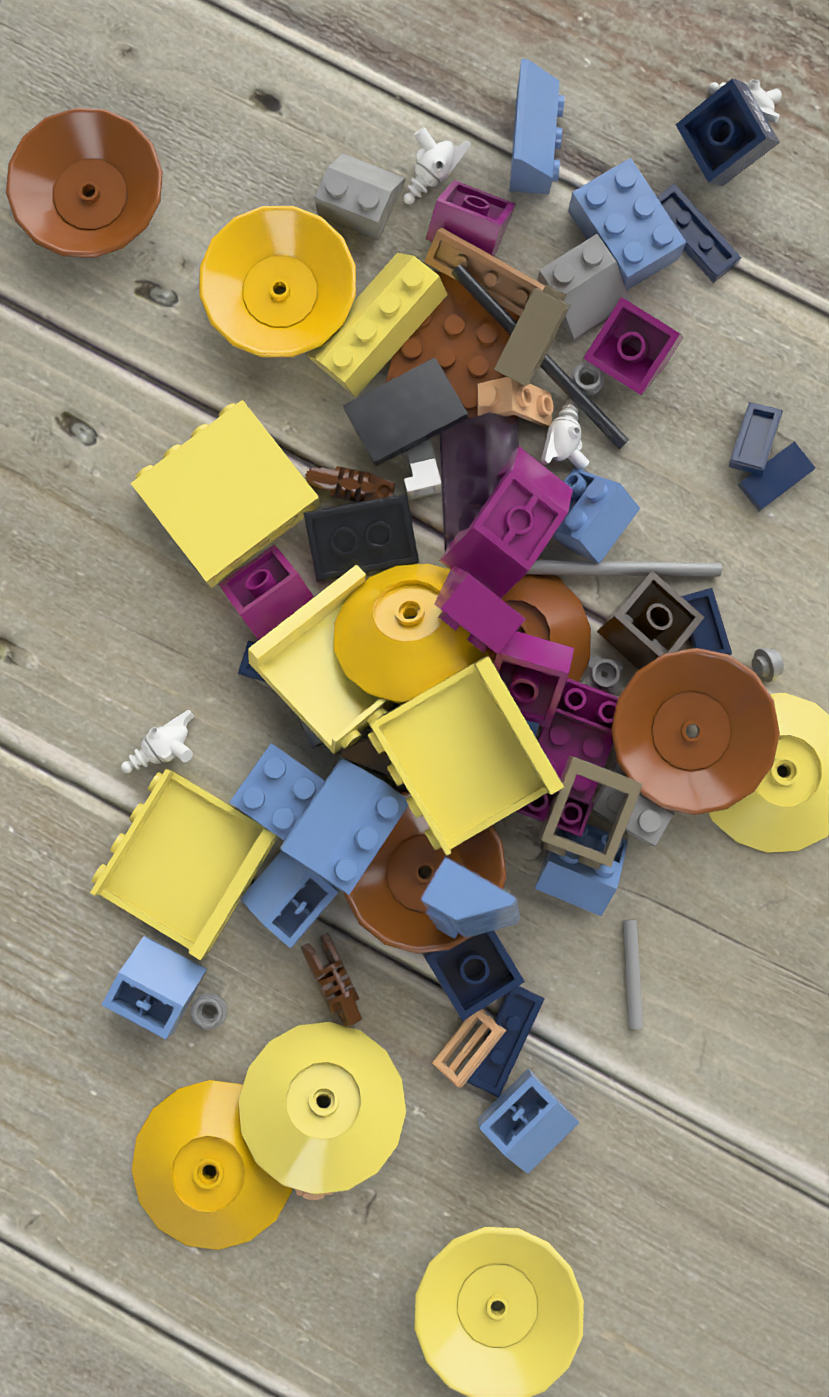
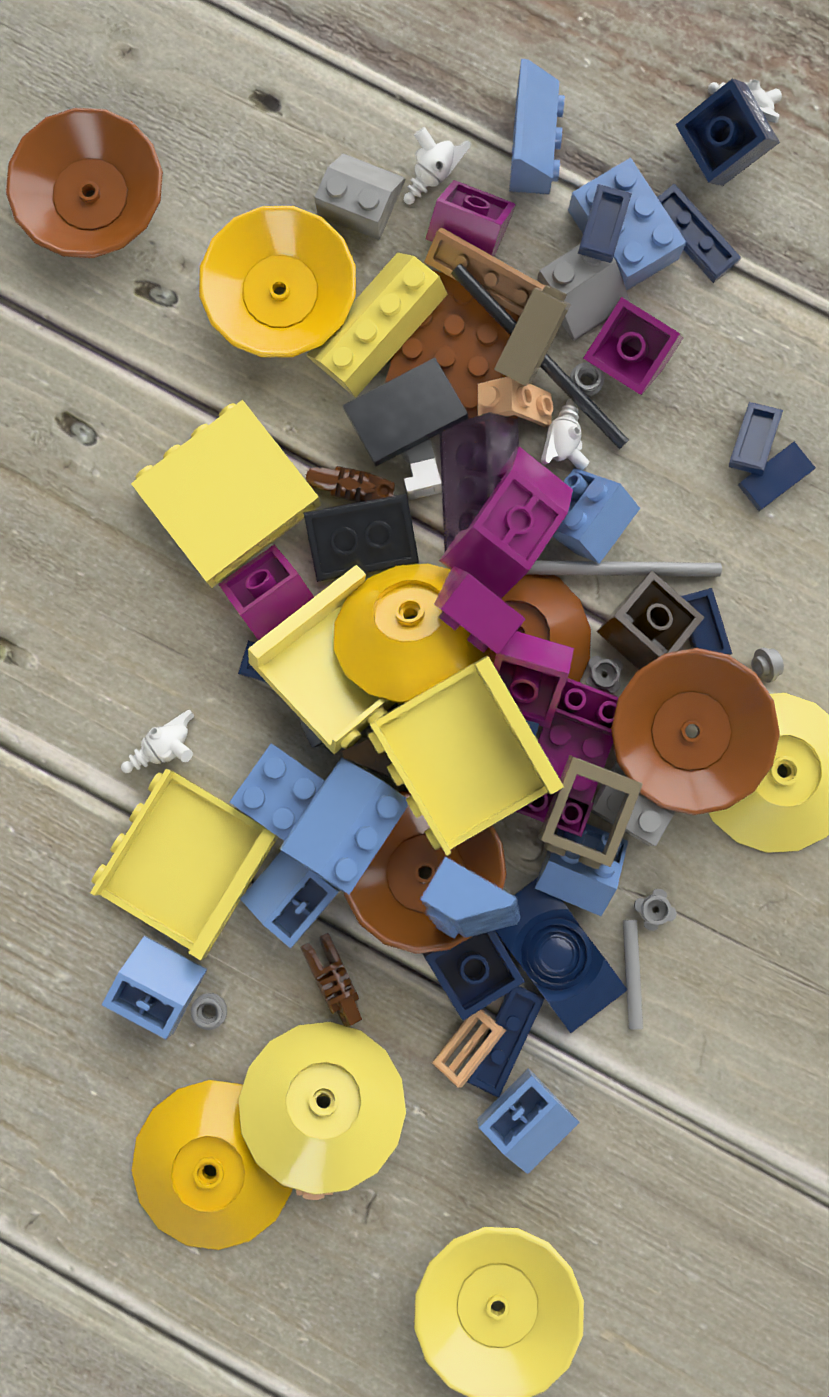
none -> dark blue slope [495,877,627,1033]
none -> dark blue tile [578,184,632,263]
none -> light grey plate [634,889,677,931]

